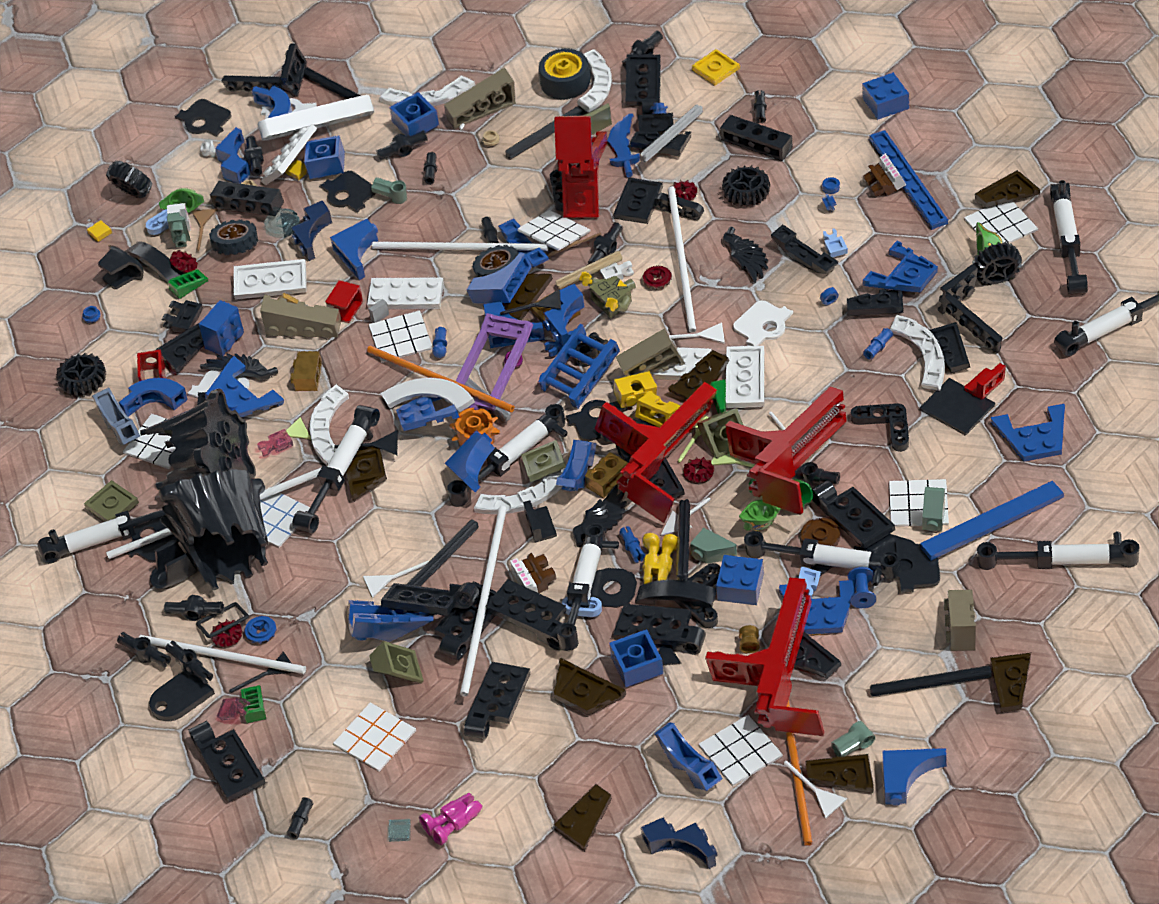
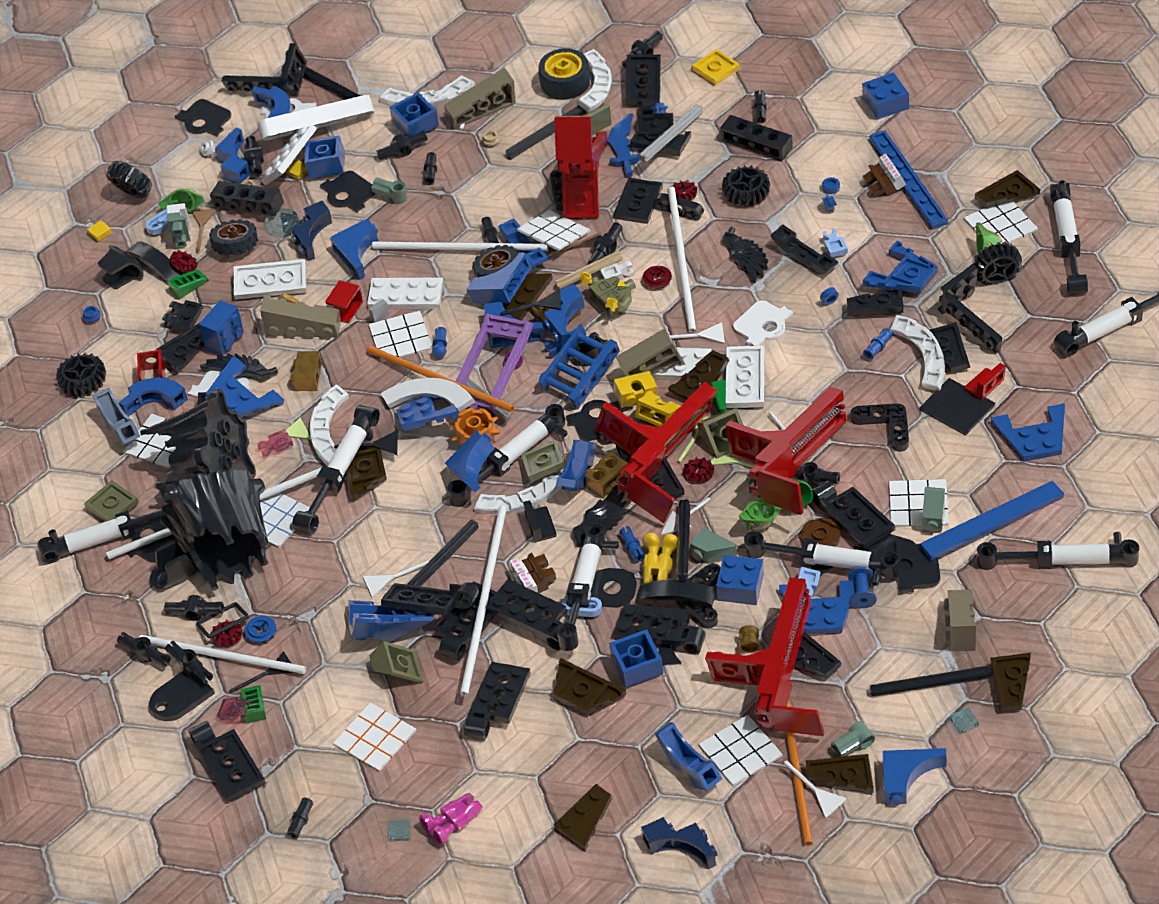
none -> clear light blue tile [950,707,979,734]

